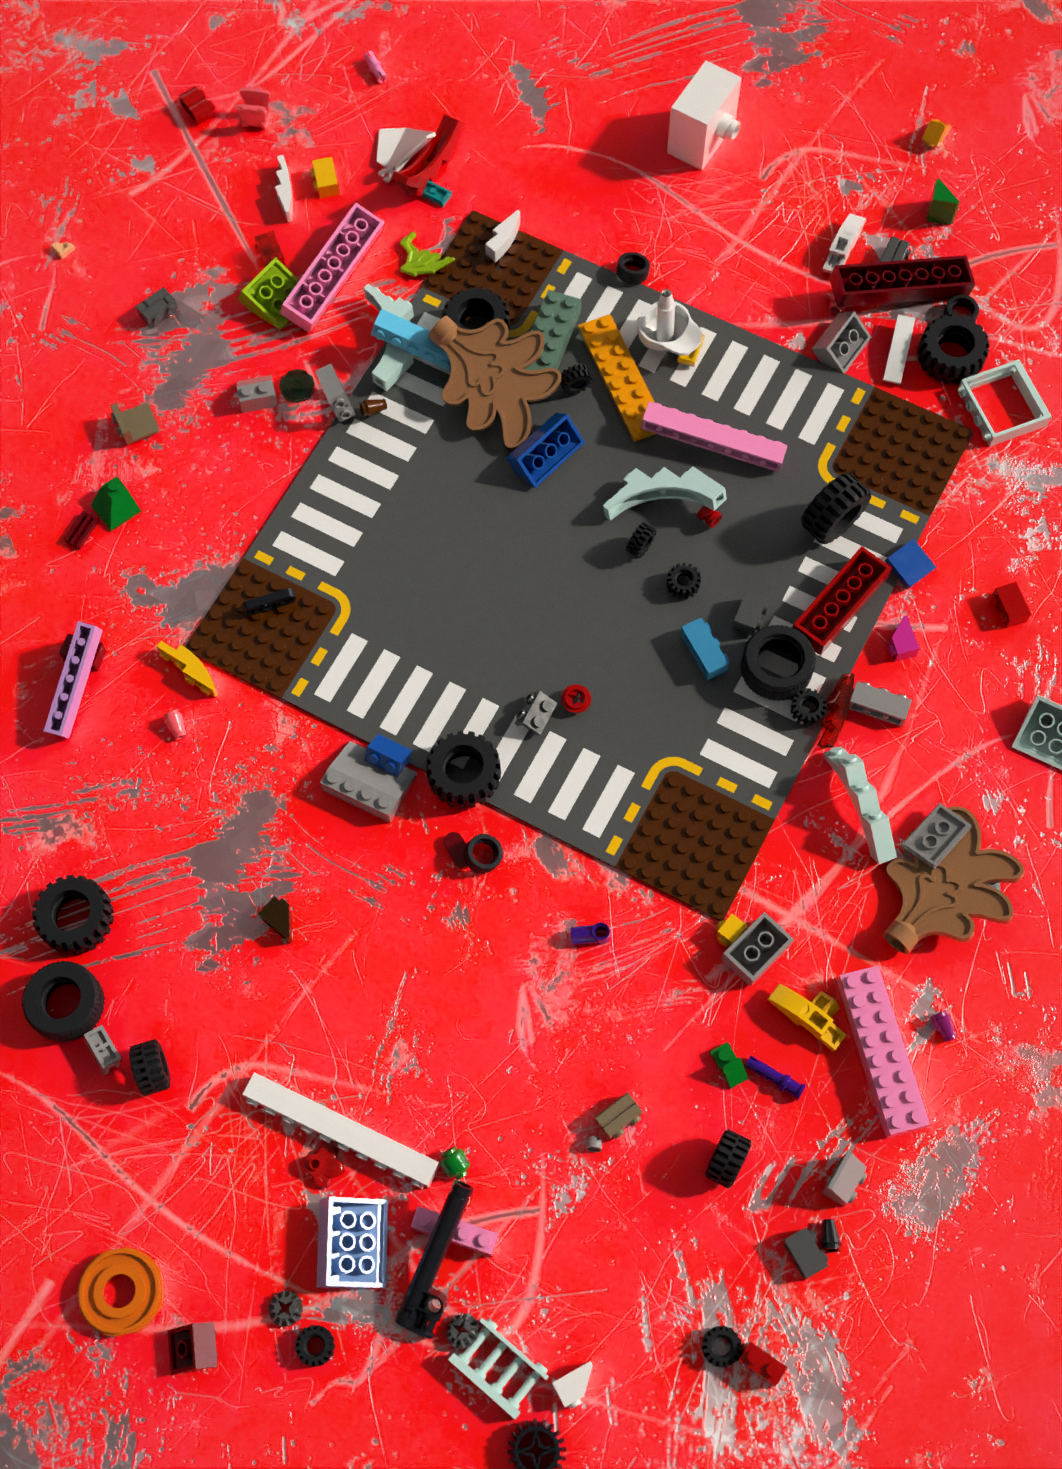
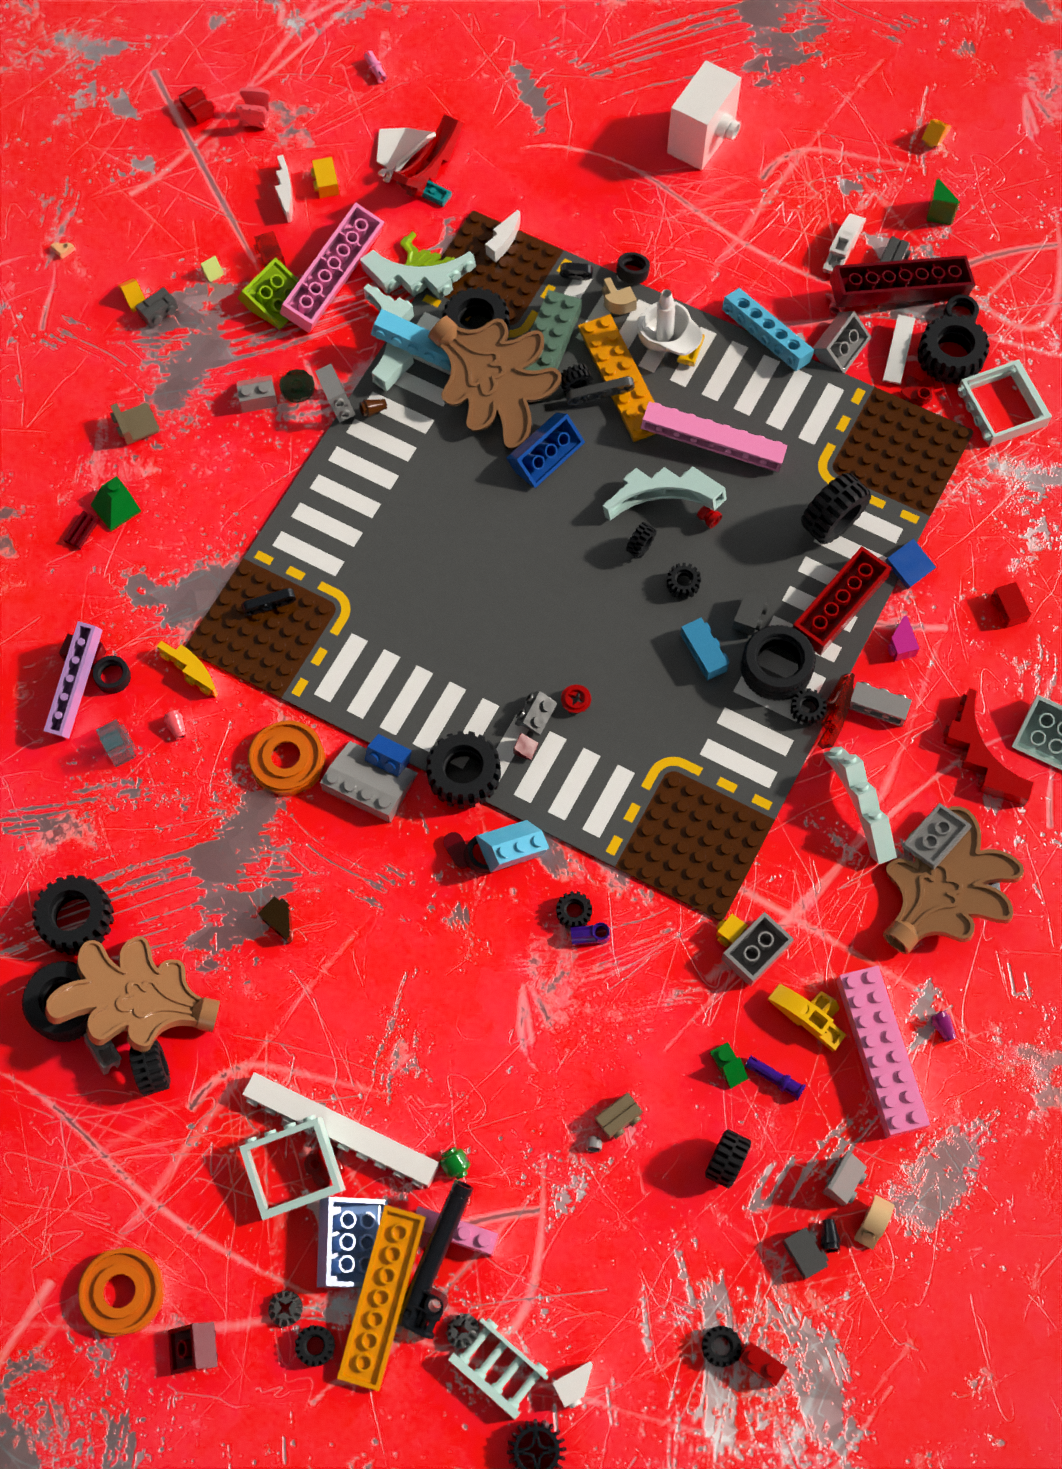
none -> medium nougat plant [45,936,220,1052]
none -> black tyre [93,656,131,694]
none -> clear light blue brick [96,719,137,767]
none -> yellow slope [118,278,145,312]
none -> yellowish green slope [200,256,224,282]
none -> light aqua window [239,1115,346,1220]
none -> orange piece [248,720,326,796]
none -> light orange plate [337,1205,427,1391]
none -> light aqua arch [360,250,476,299]
none -> medium azure slope [476,820,549,872]
none -> slope [513,733,539,761]
none -> black tyre [556,891,592,929]
none -> black beam [560,262,593,280]
none -> dark grey beam [566,377,635,405]
none -> tan brick [602,277,637,315]
none -> medium azure brick [722,288,814,371]
none -> tan brick [854,1194,895,1250]
none -> red plate [901,375,935,404]
none -> red arch [942,688,1034,806]

